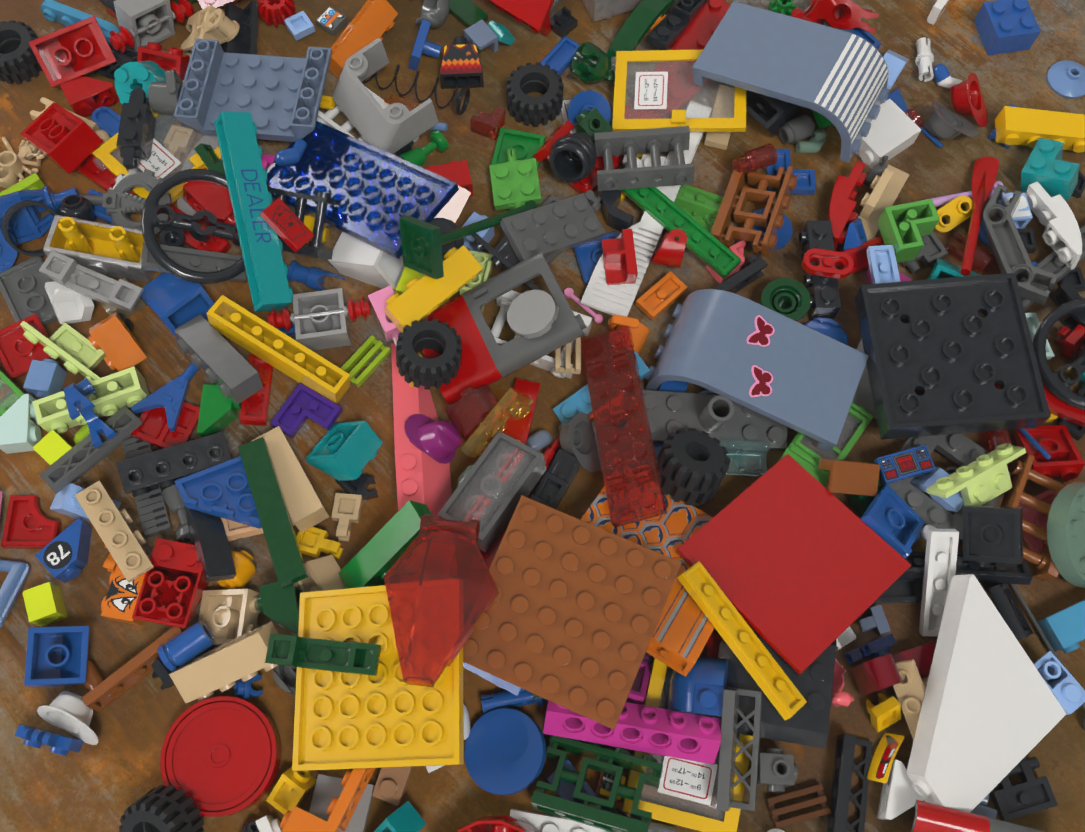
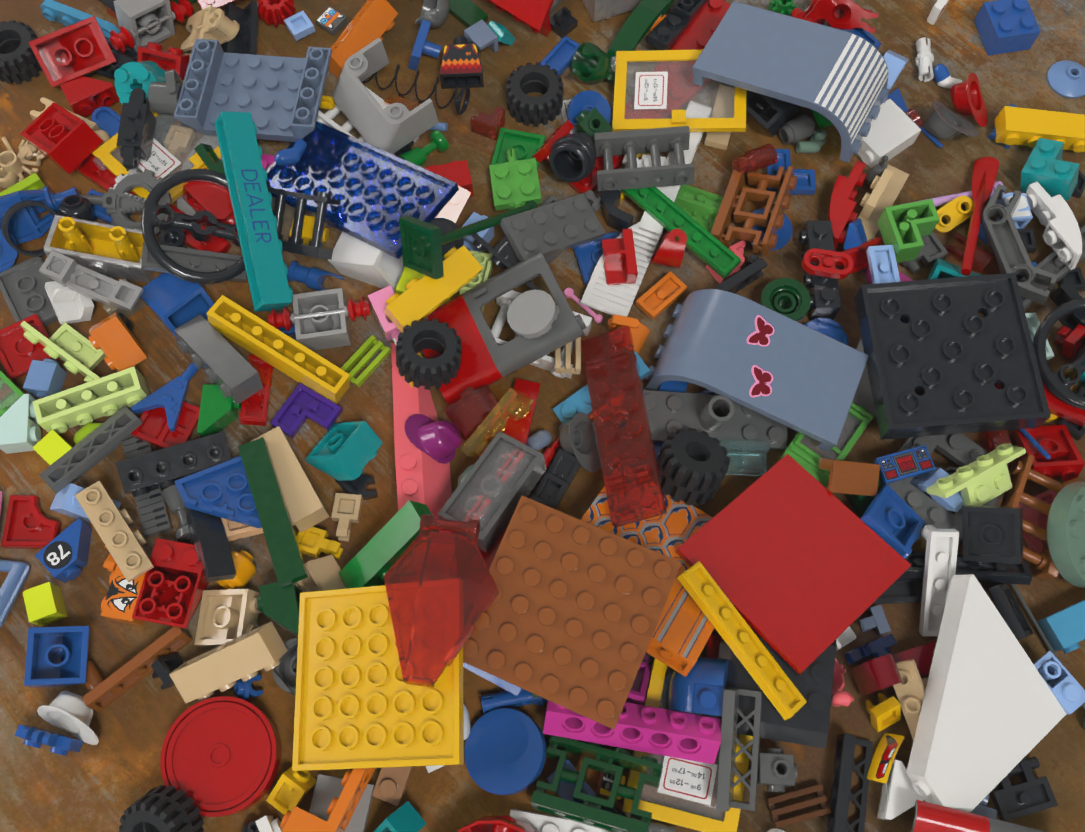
blue piece [63,378,117,448] -> none
blue piece [157,621,216,671] -> none
red tile [260,198,315,253] -> none
dark green slope [265,633,381,676] -> none

